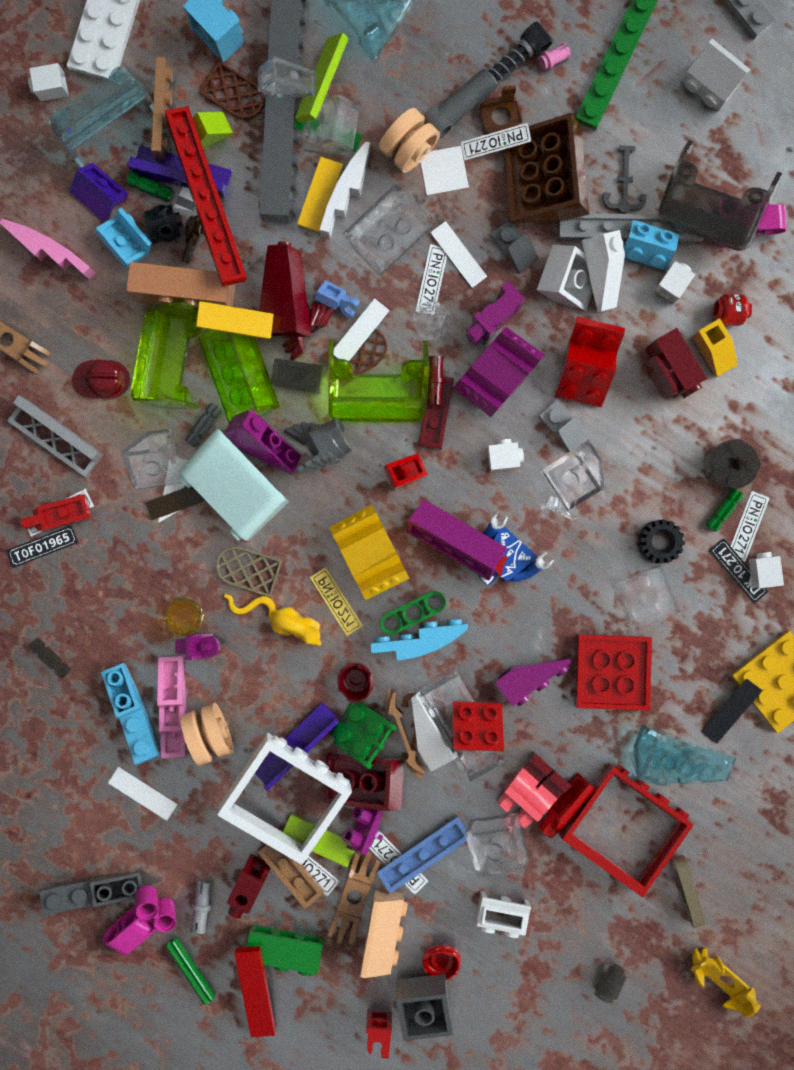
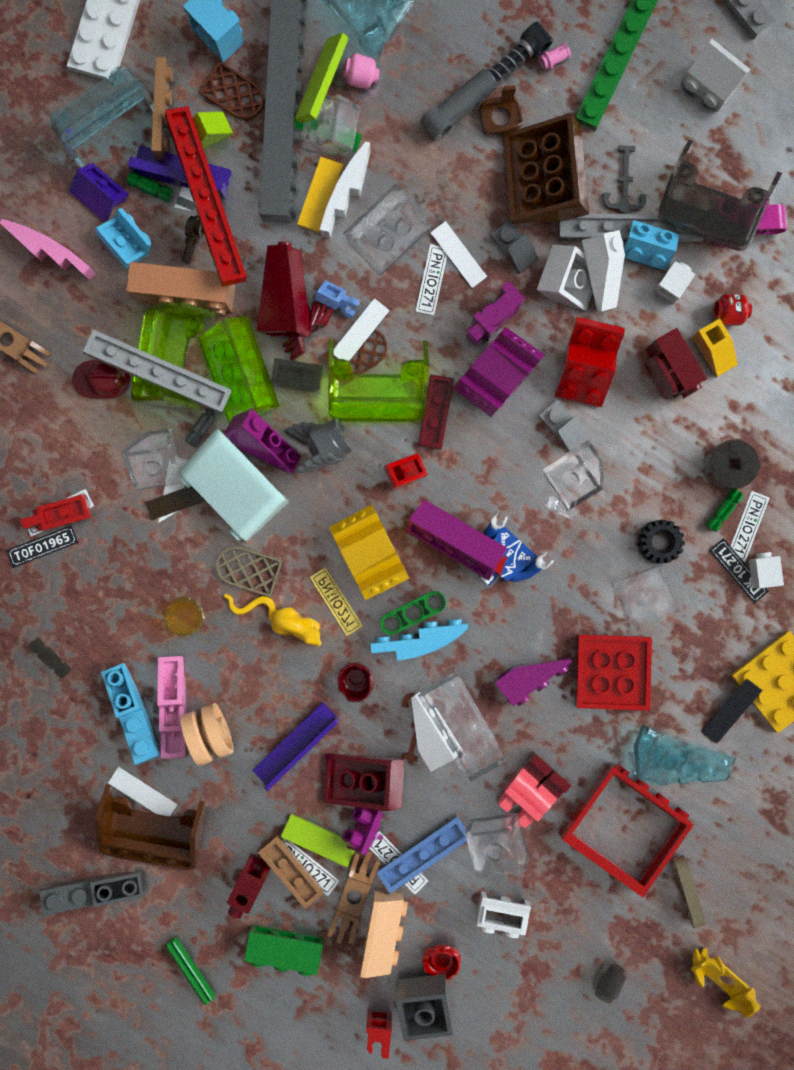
light grey fence [7,395,104,478] -> none
white brick [28,63,69,101] -> none
dark pink piece [103,886,177,956] -> none
black brick [144,204,183,244] -> none
magenta hips [175,633,220,660] -> none
light grey pin [190,880,212,934] -> none
yellow tile [196,301,274,339] -> none
white window [217,733,352,865] -> none
red tile [234,946,276,1038] -> none
clear slope [258,56,316,98] -> none
green plate [330,702,397,769] -> none
light nougat wheel [379,108,440,173] -> none
medium nougat piece [385,688,426,780] -> none
clear gear [413,301,451,340] -> none
white sticker [421,146,469,195] -> none
dark red pin [426,356,445,407] -> none
red hinge [452,702,504,751] -> none
white sticker [461,123,531,161] -> none
white brick [487,439,524,472] -> none
red hinge [538,773,596,839] -> none
none -> light grey plate [83,329,232,414]
none -> reddish brown windscreen [94,784,205,870]
none -> bright pink head [342,53,379,90]

